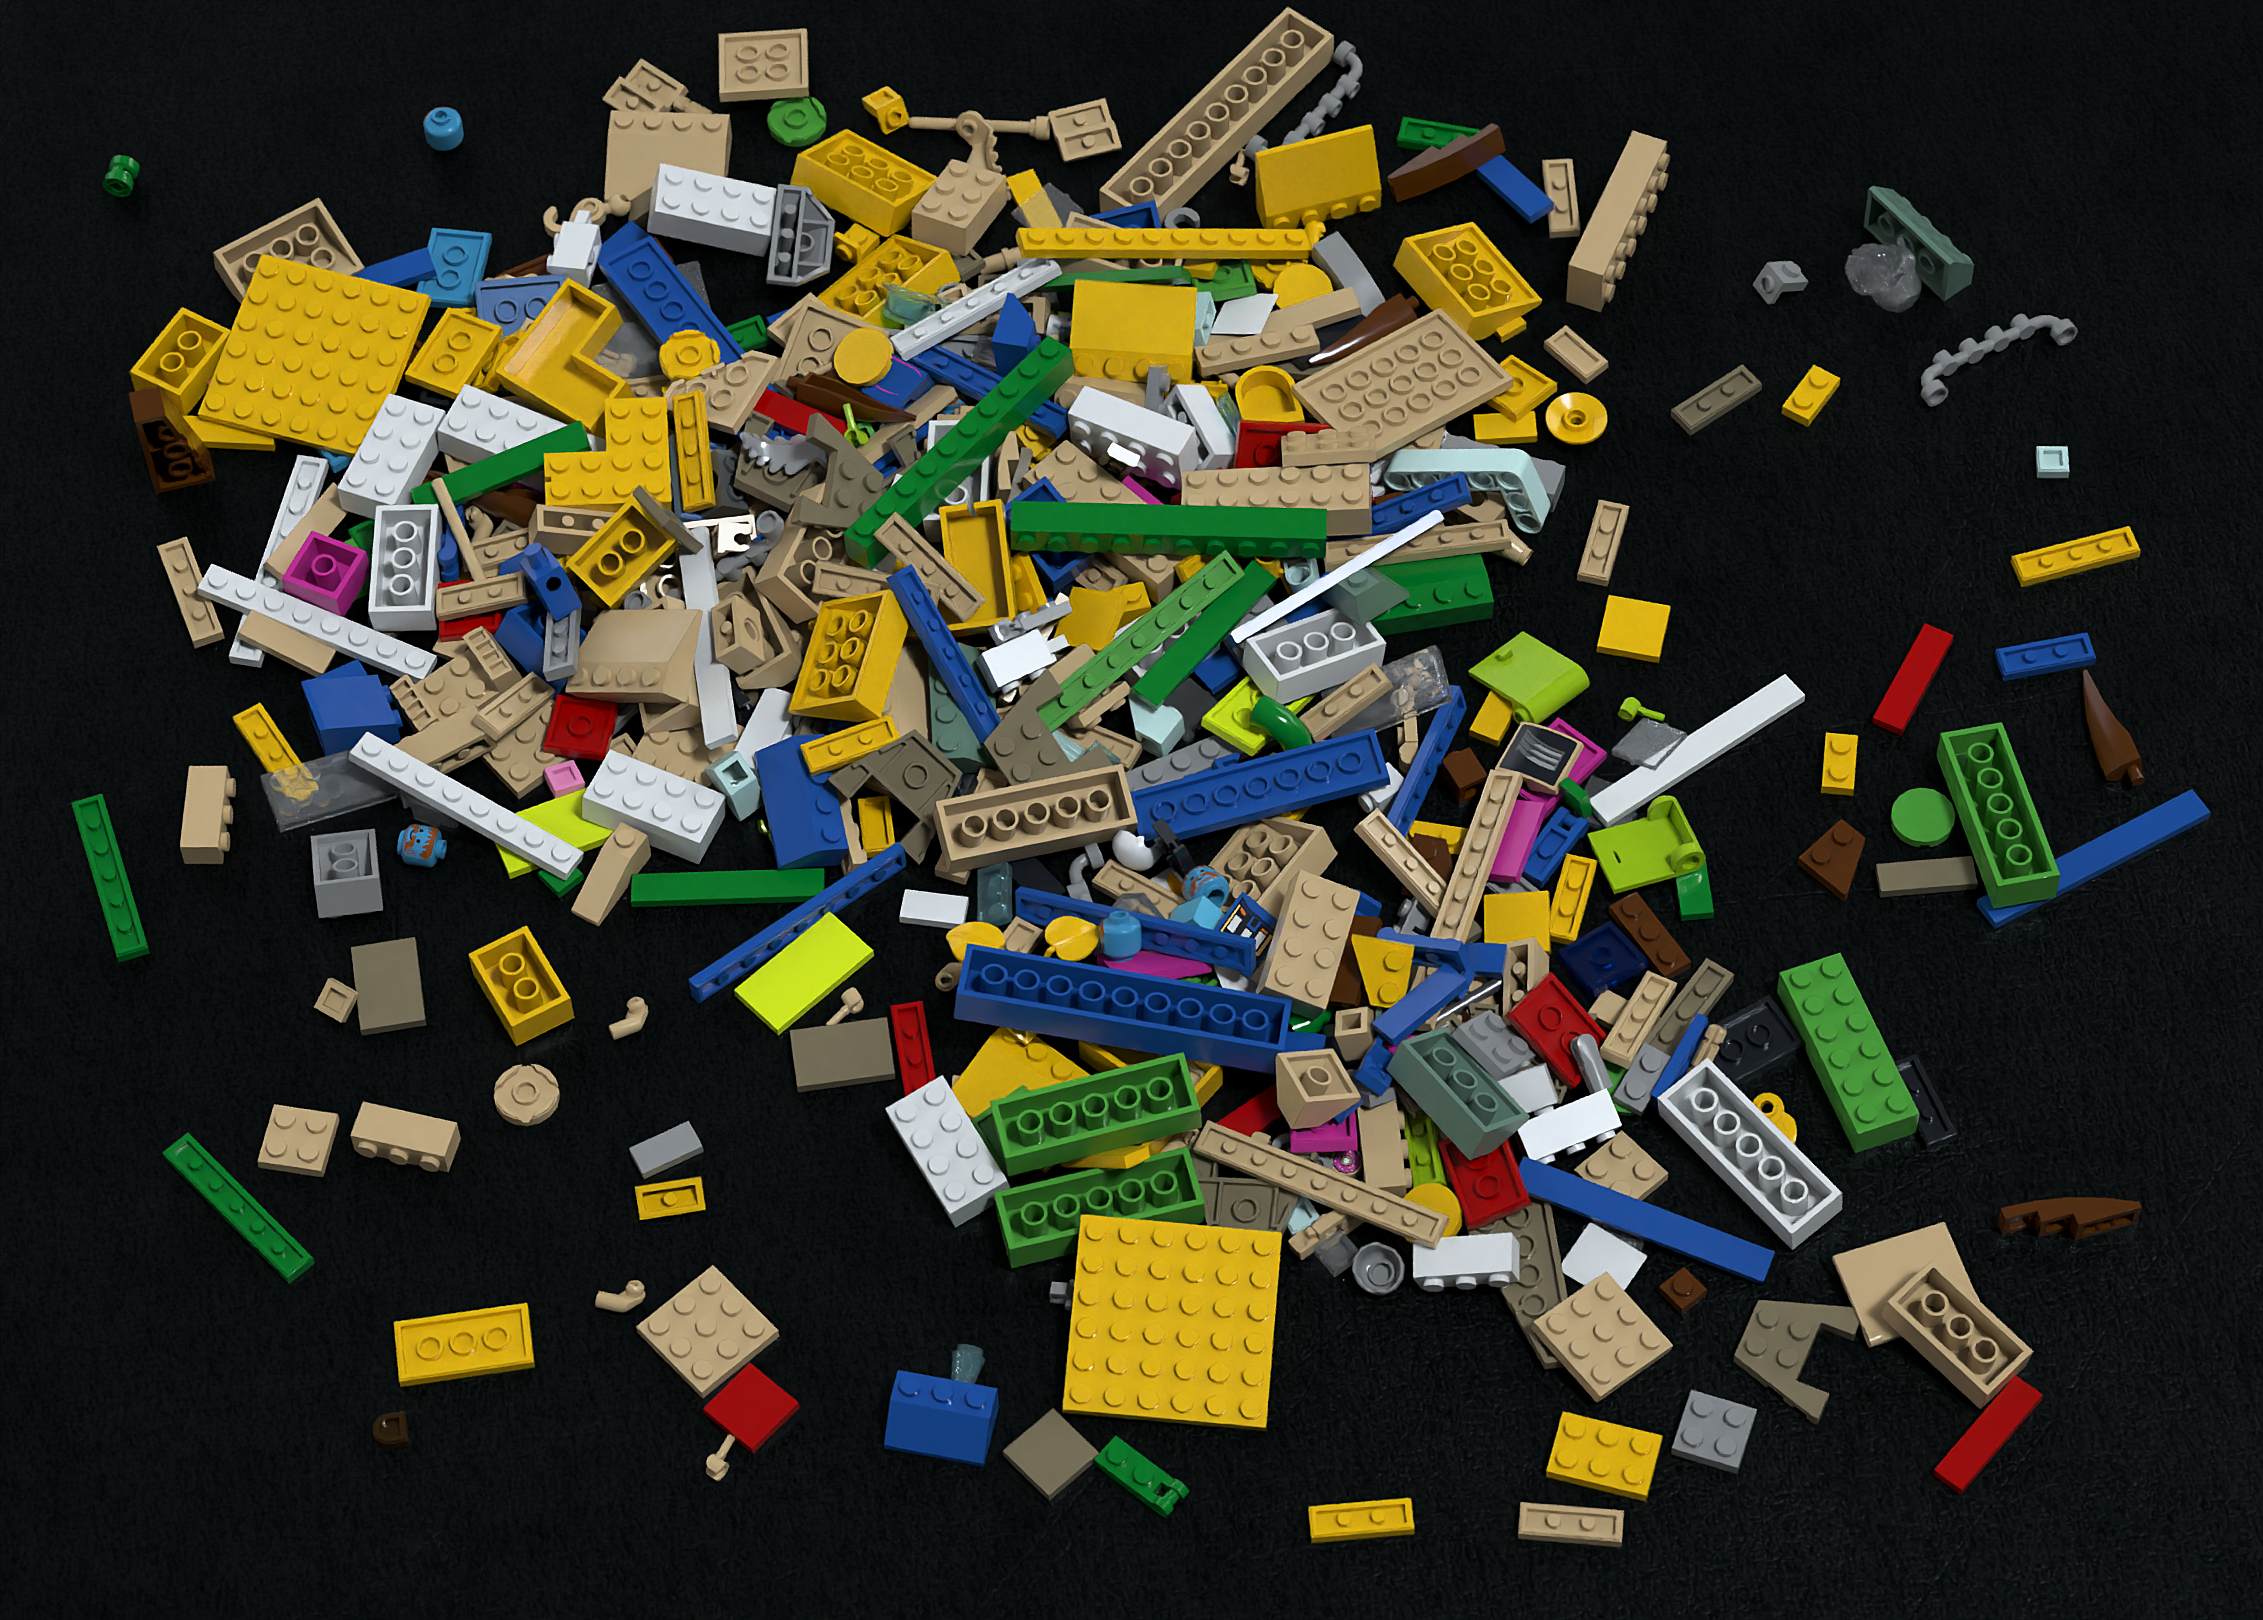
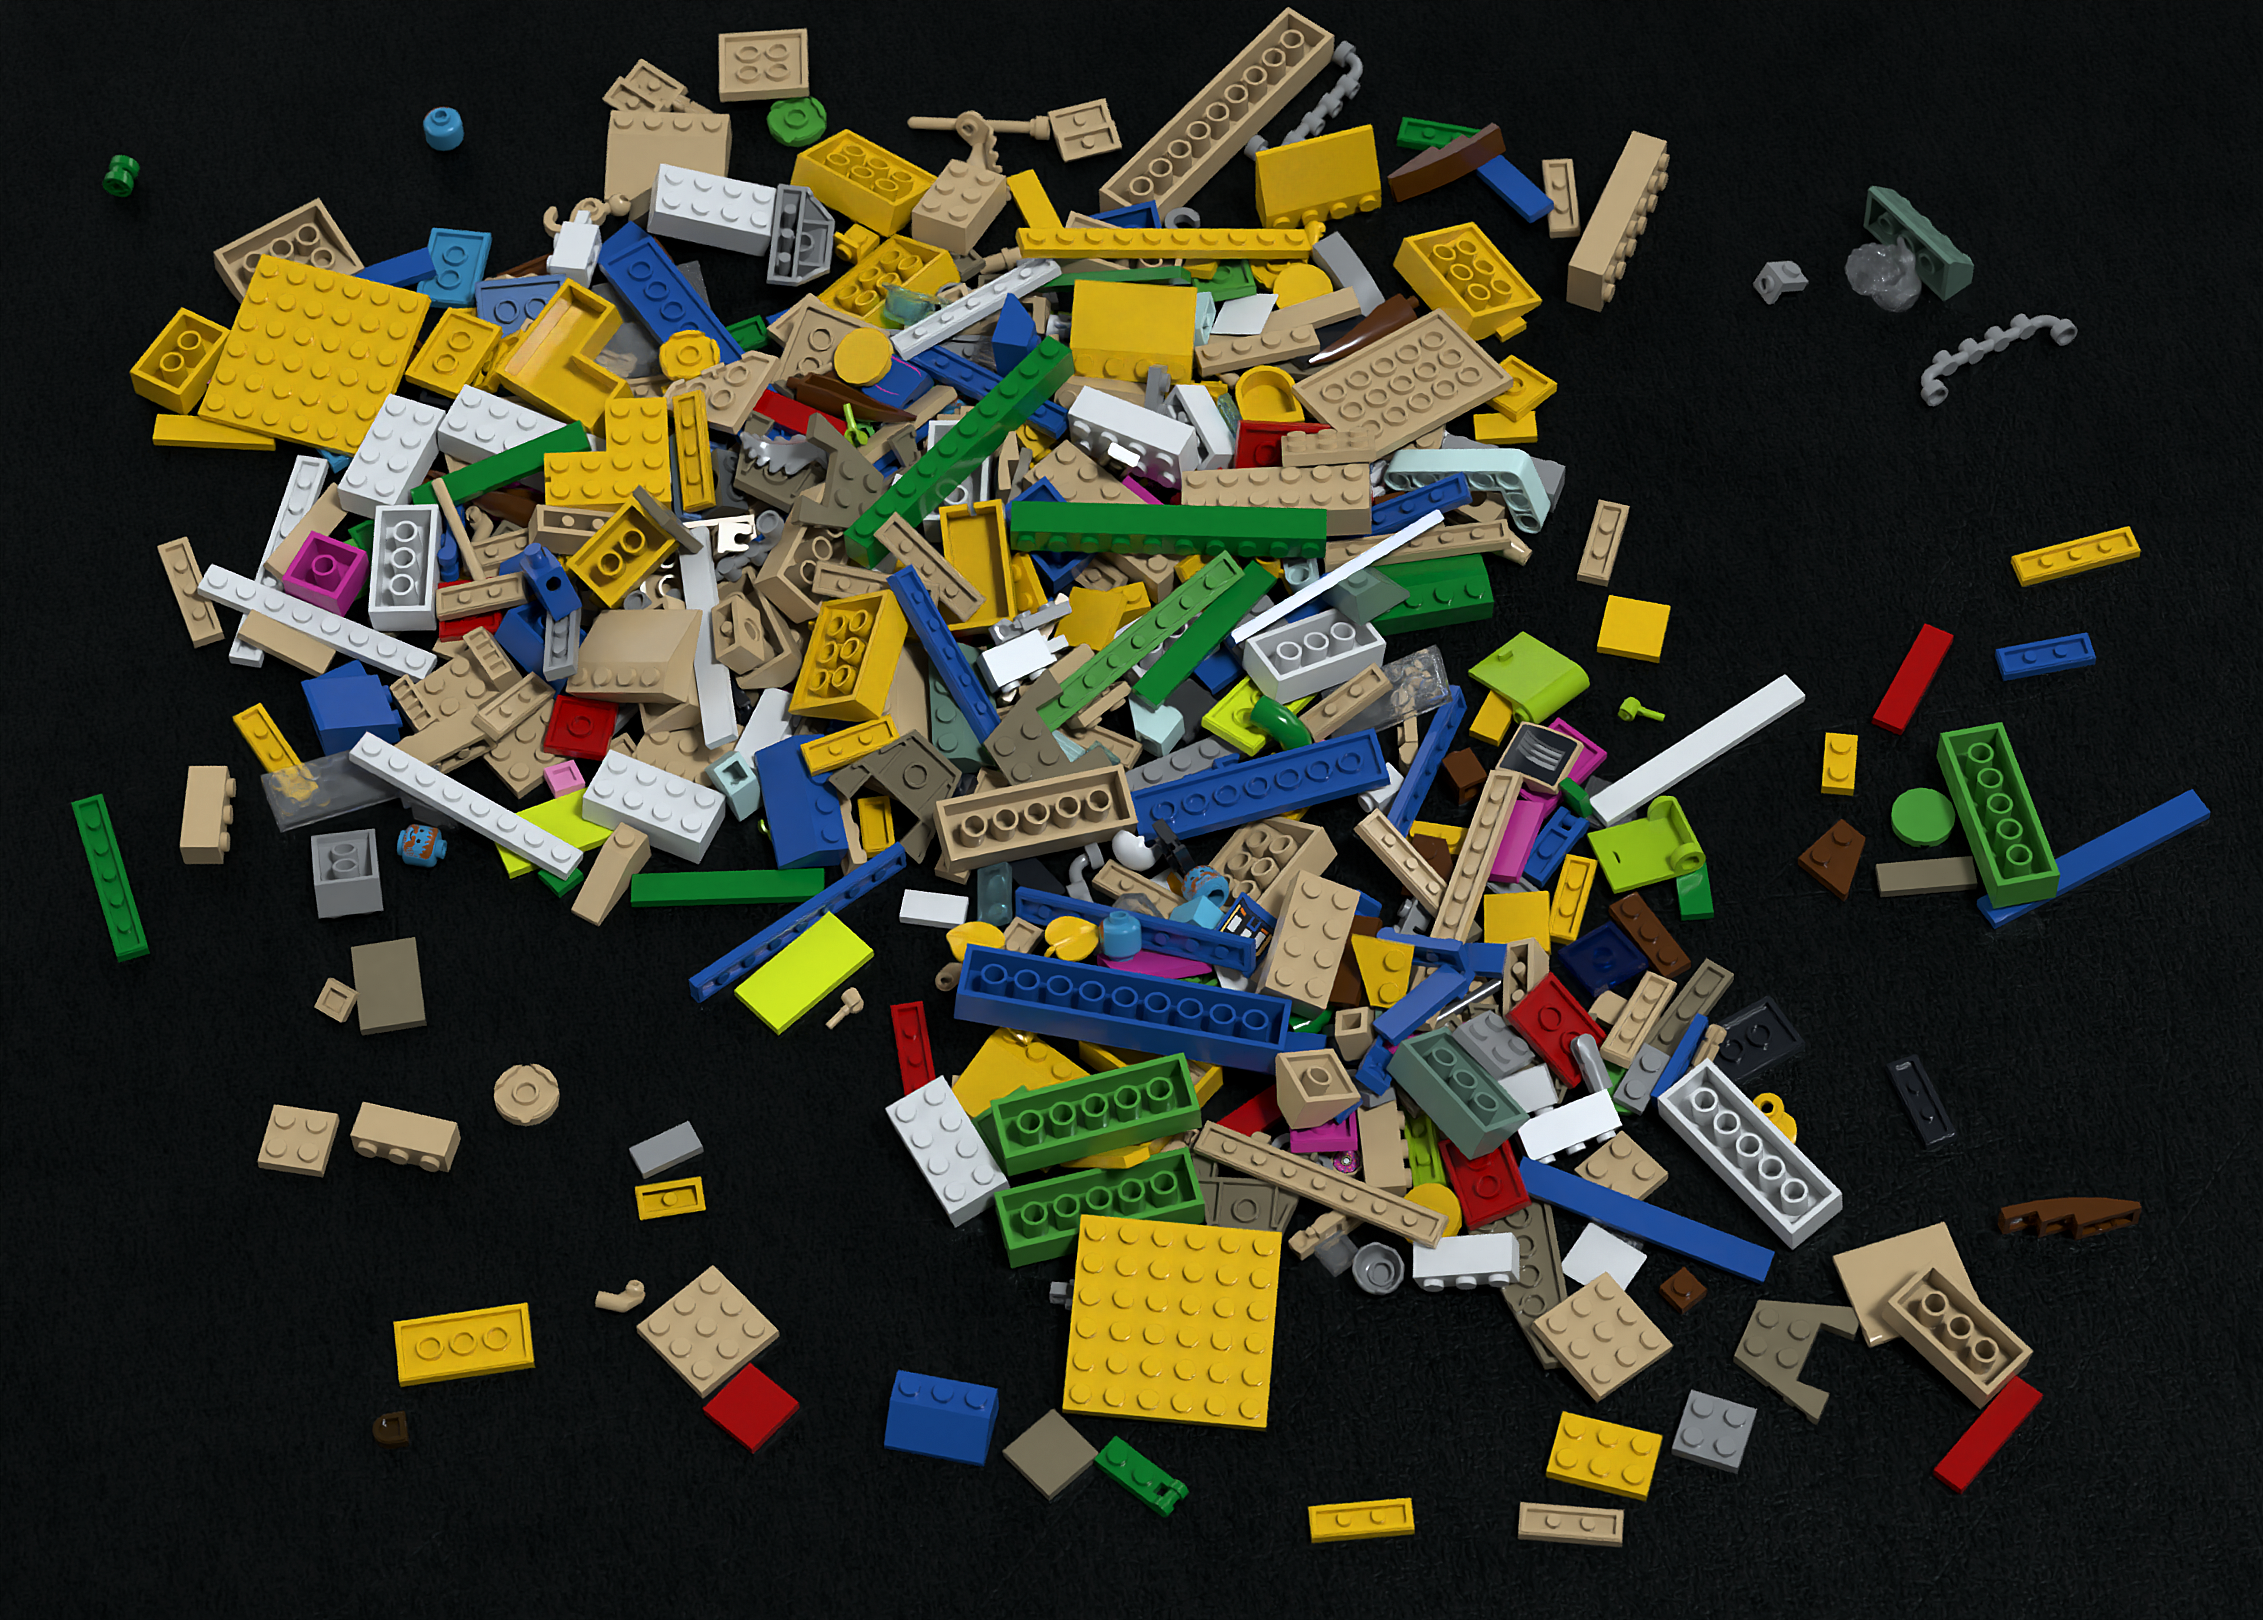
reddish brown wedge [129,386,216,494] -> none
green tile [163,1133,315,1284] -> none
yellow brick [469,926,574,1046] -> none
tan arm [609,997,648,1040] -> none
tan hand [706,1435,735,1481] -> none
dark tan tile [790,1017,895,1092] -> none
yellow bracket [862,86,909,134] -> none
clear light blue cone [951,1344,985,1384] -> none
clear piece [1012,183,1084,228] -> none
tan hand [1229,149,1249,186] -> none
light aqua tile [1286,1196,1320,1238] -> none
tan tile [1544,326,1608,384] -> none
yellow dish [1546,392,1607,445] -> none
clear piece [1611,717,1687,771] -> none
dark tan tile [1671,364,1762,436] -> none
bright green brick [1777,953,1919,1153] -> none
yellow plate [1781,365,1840,427] -> none
light aqua tile [2035,446,2069,478] -> none
reddish brown piece [2083,669,2145,786] -> none

